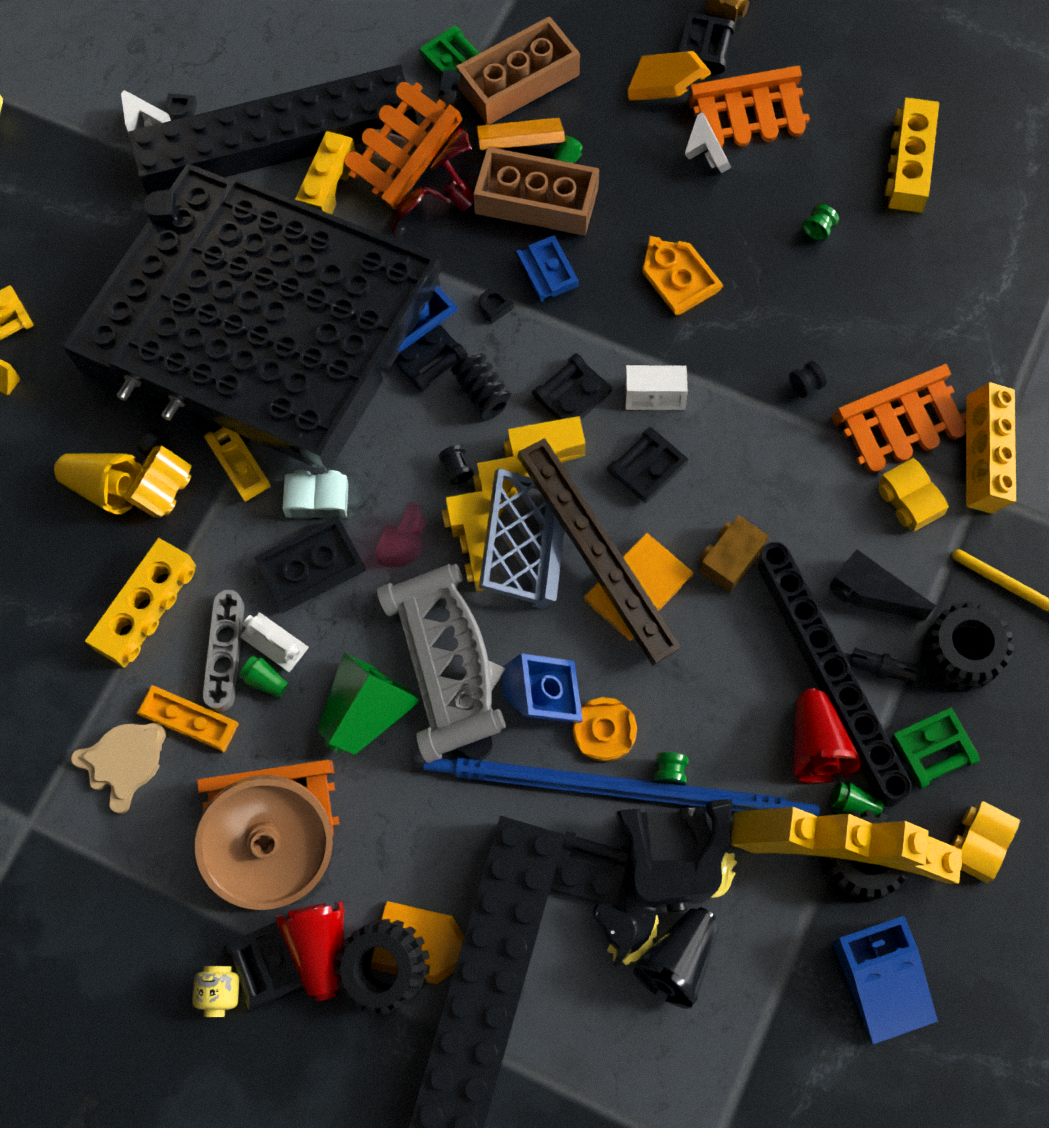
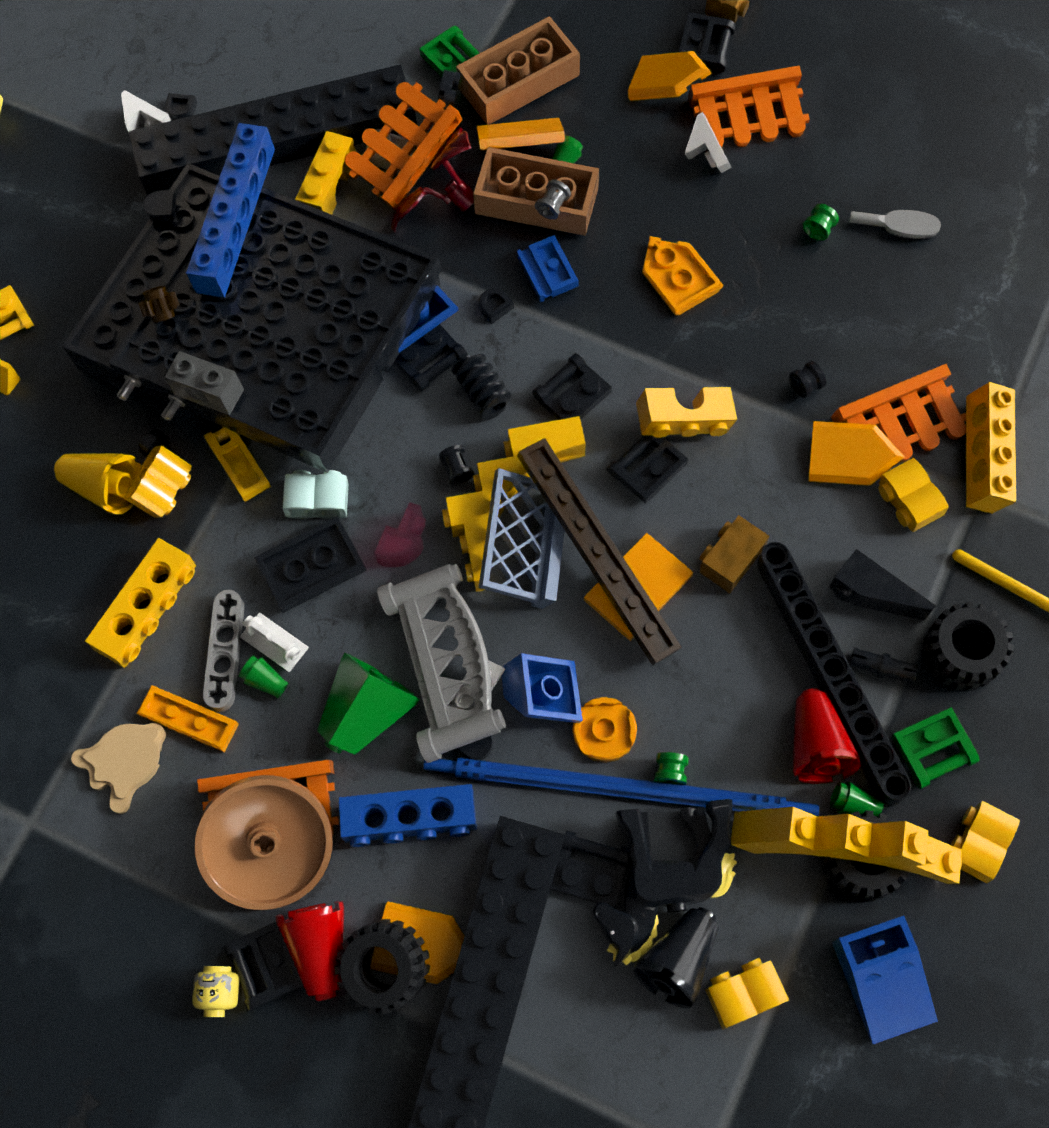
white hinge [625,365,688,410] -> none
yellow brick [885,97,939,213] -> none
none -> dark brown gear [138,286,180,323]
none -> dark grey brick [165,351,244,415]
none -> blue brick [186,123,275,298]
none -> blue brick [339,784,477,847]
none -> dark grey bush [535,179,571,220]
none -> yellow arch [636,387,737,438]
none -> yellow brick [705,958,789,1030]
none -> light orange tile [808,421,905,486]
none -> light grey piece [849,210,941,239]

